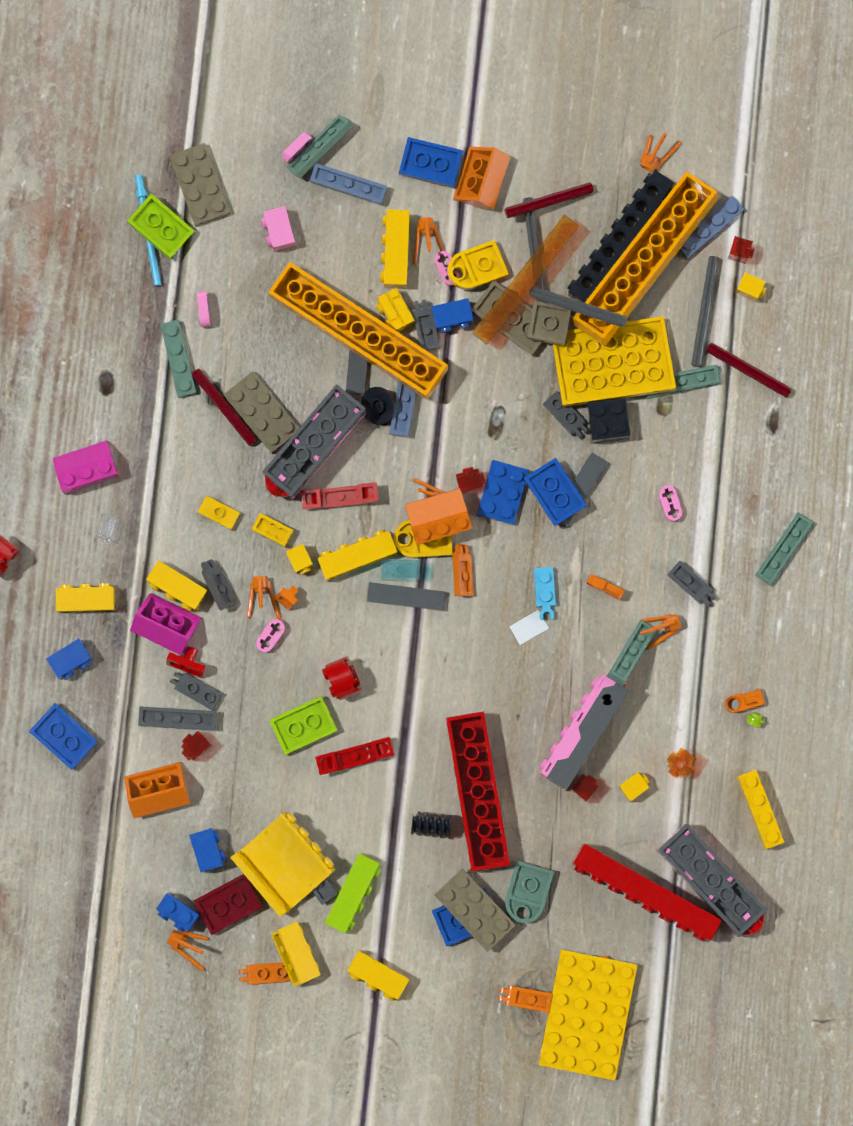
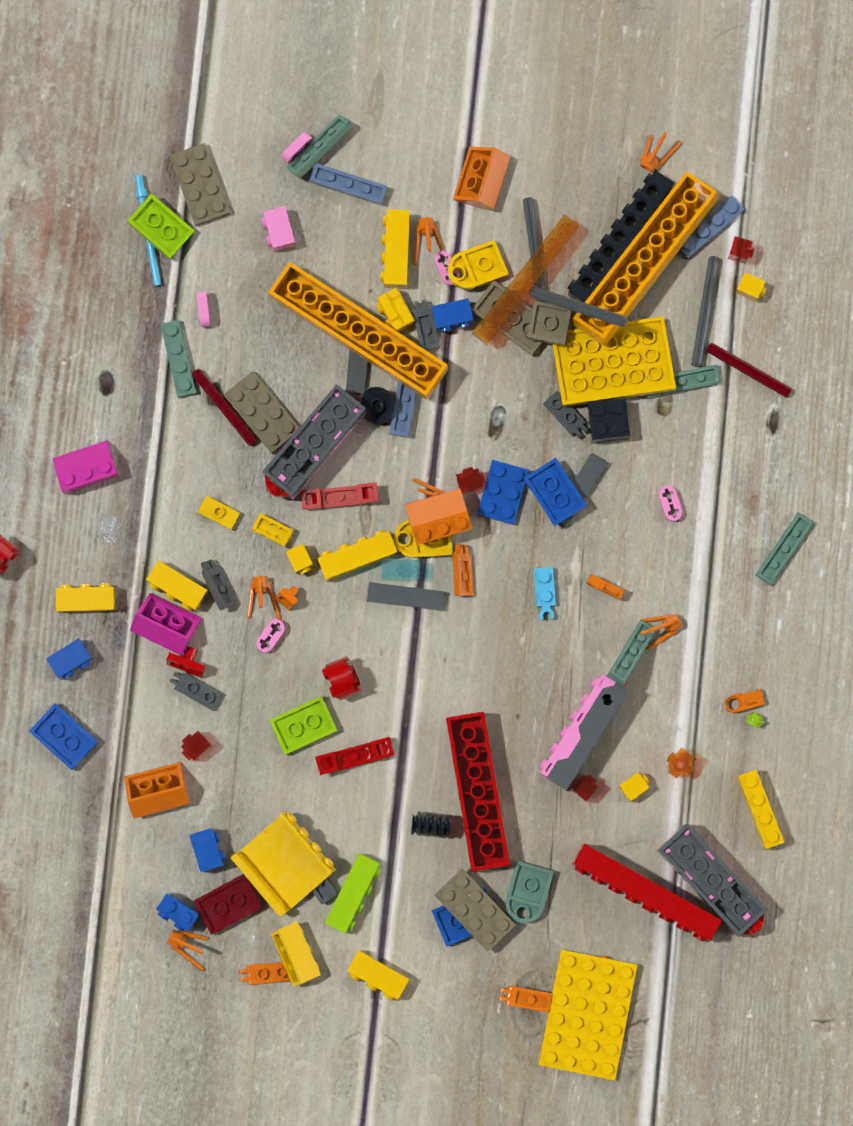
dark grey plate [138,706,217,731] -> none
blue plate [399,137,463,188] -> none
dark red axle [504,182,594,218] -> none
white sticker [510,610,548,645] -> none
dark grey hinge [667,561,716,606] -> none

